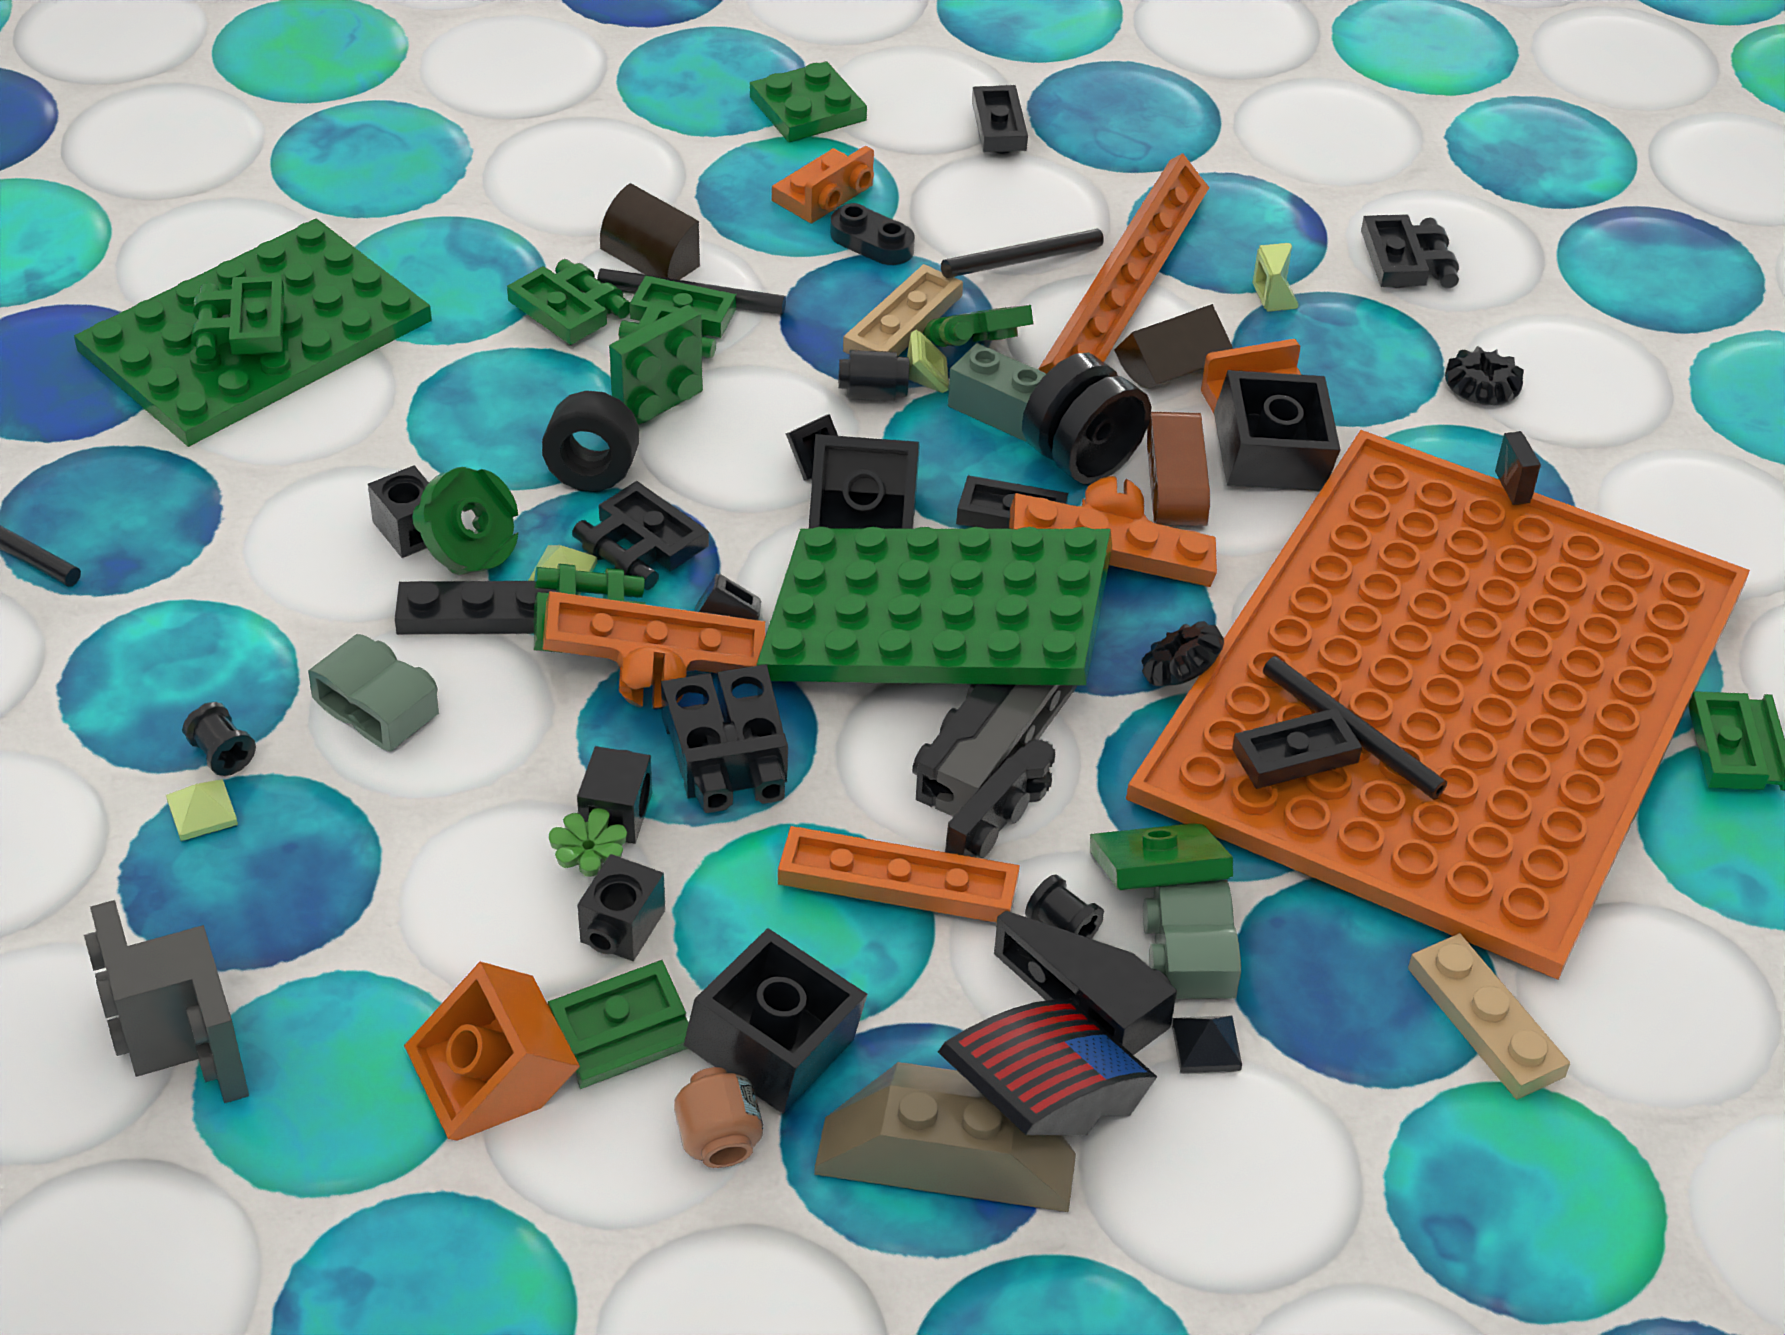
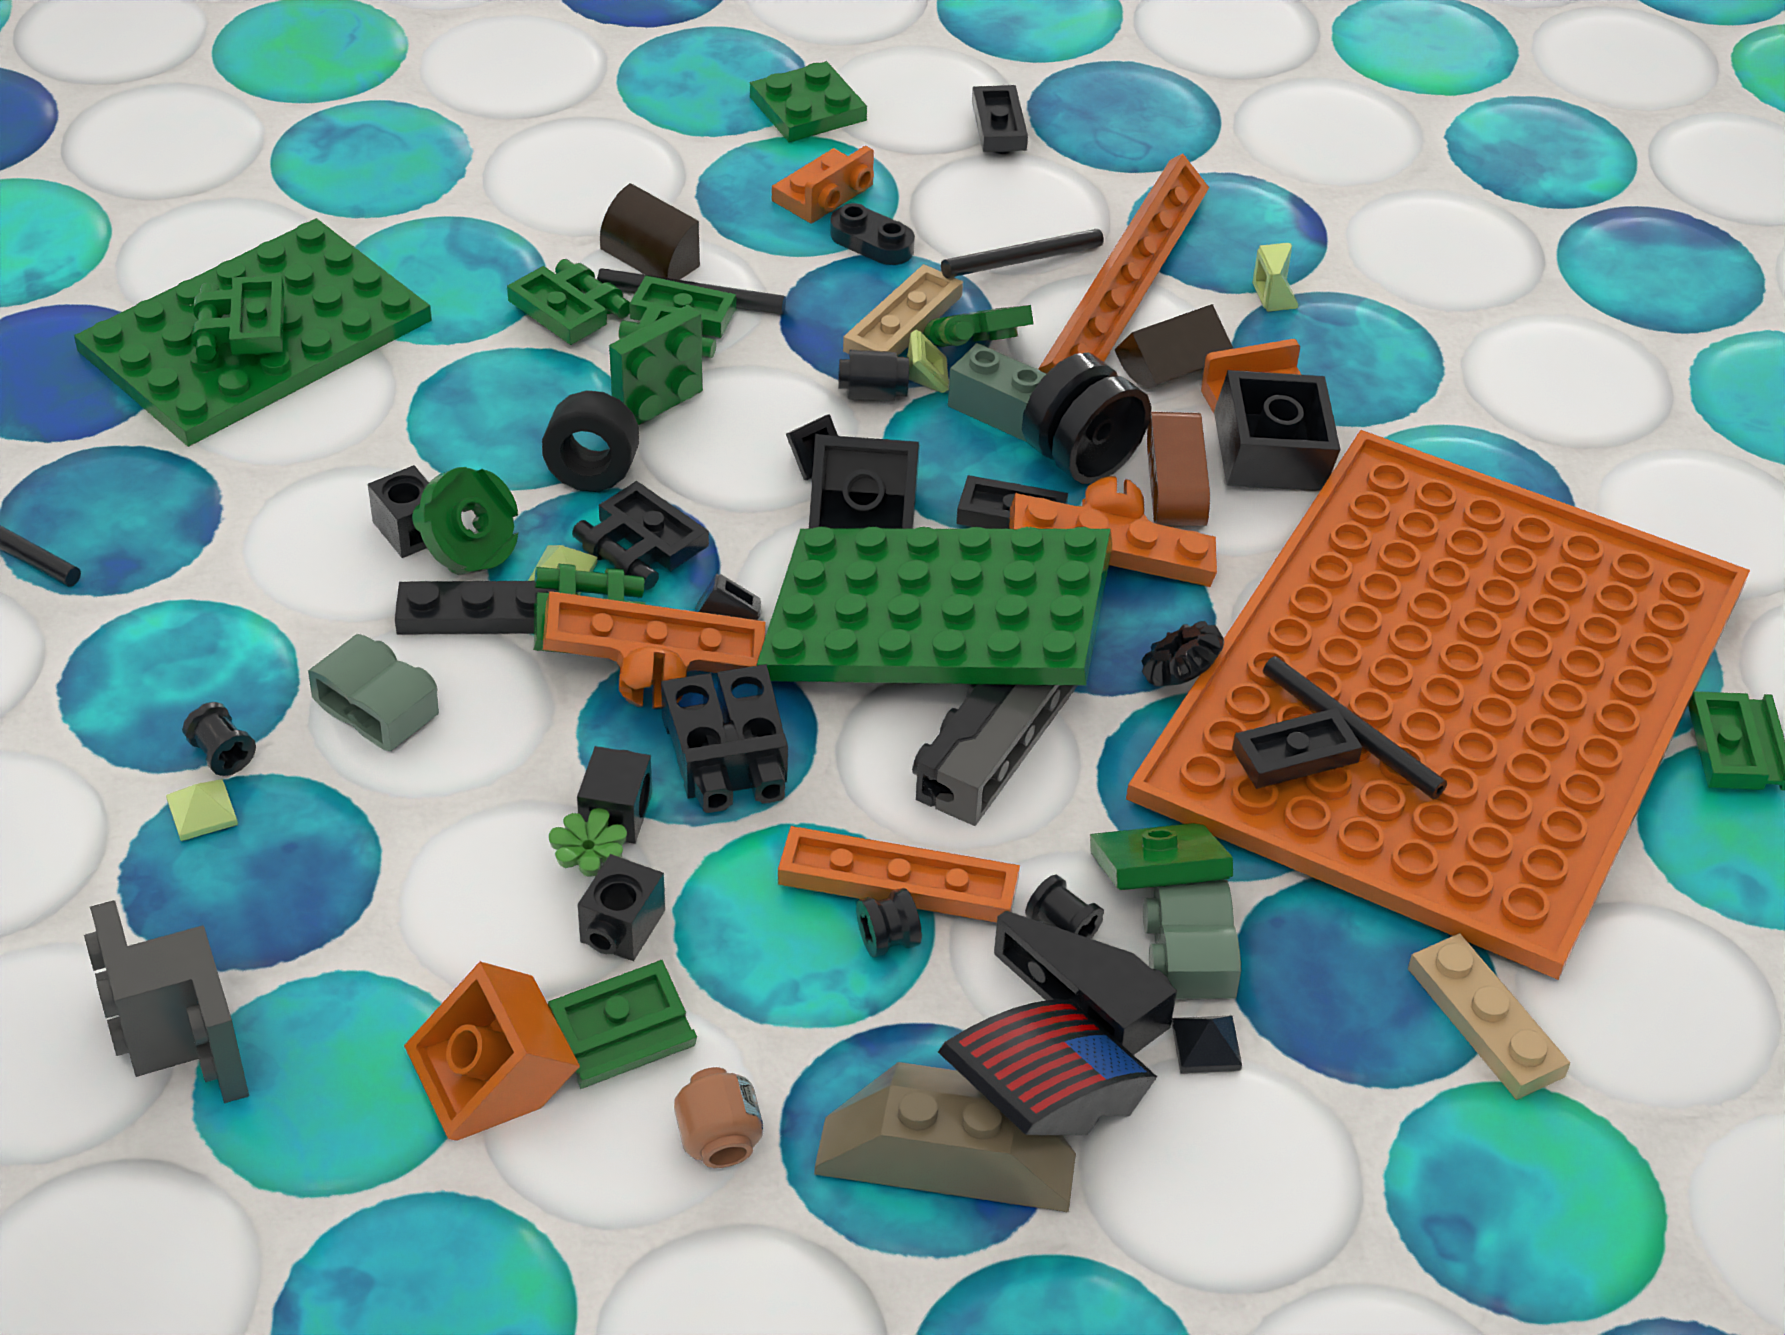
black brick [684,928,868,1114] -> none
black hinge [945,739,1056,858] -> none
black plate [1361,214,1459,288] -> none
black gear [1445,346,1524,405] -> none
black tile [1495,431,1541,505] -> none
none -> black wheel [856,888,922,958]

